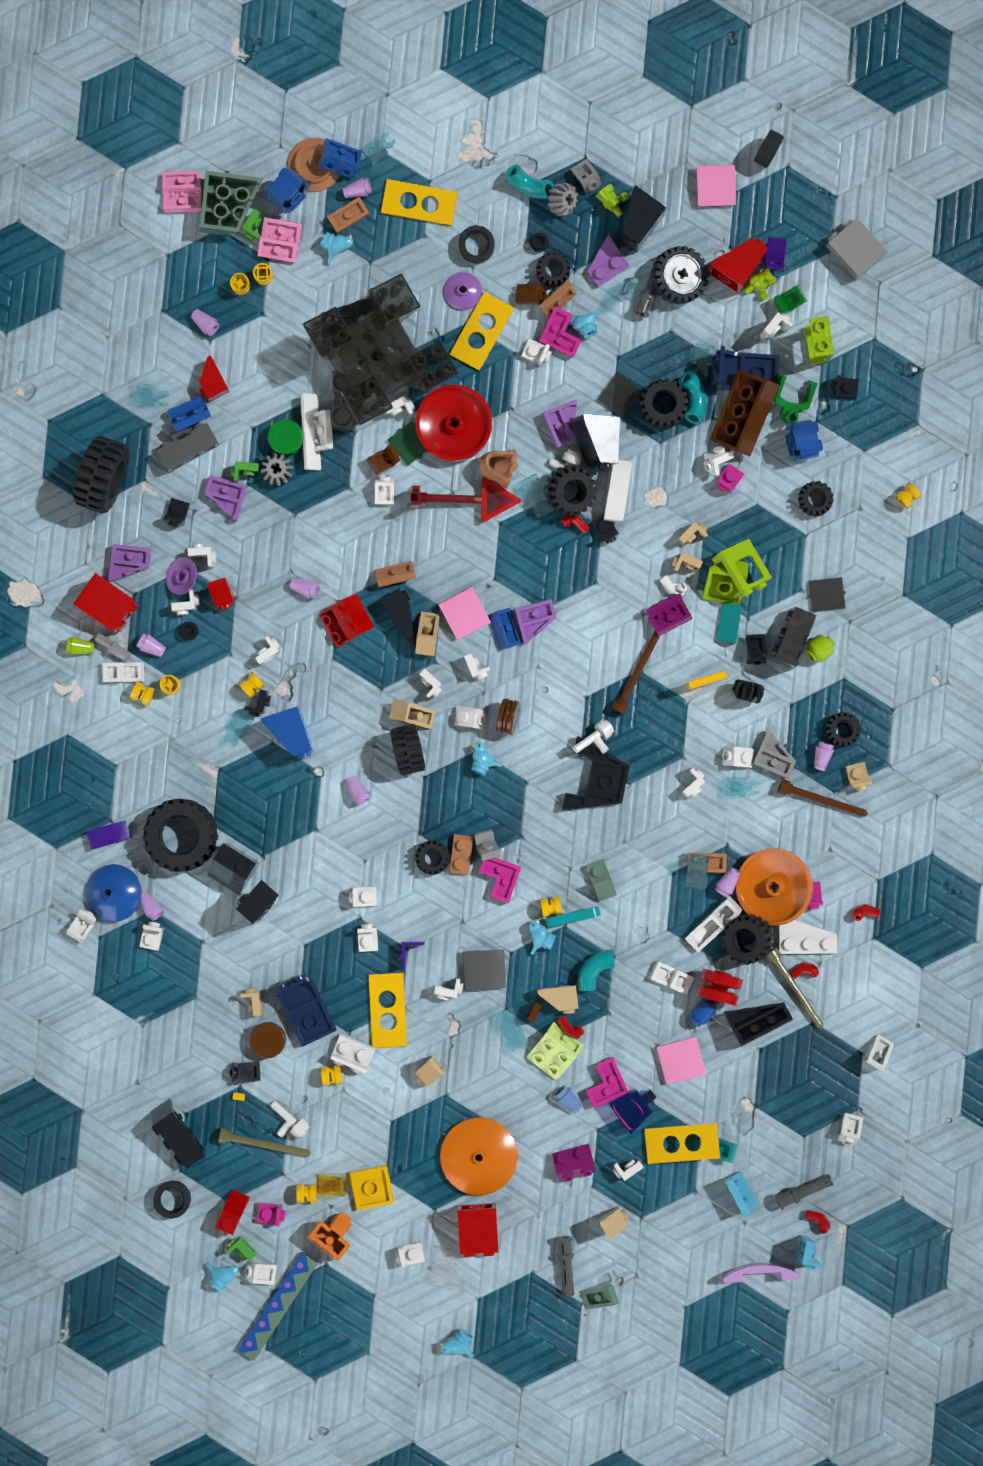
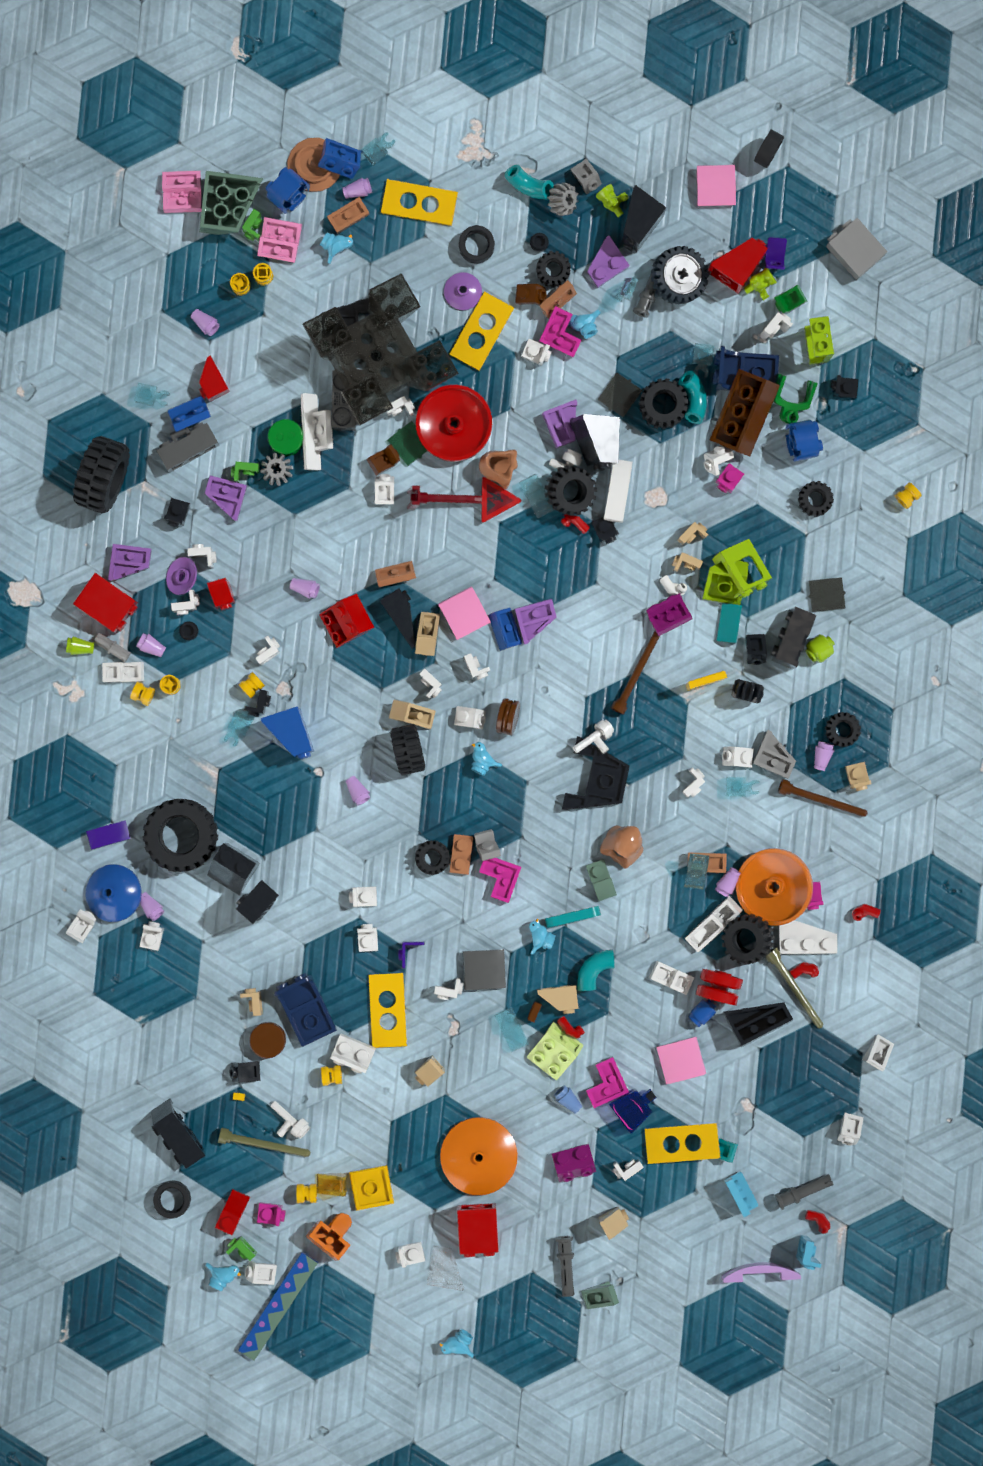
yellow wheel [540,895,562,918] -> none
none -> nougat piece [600,825,644,869]

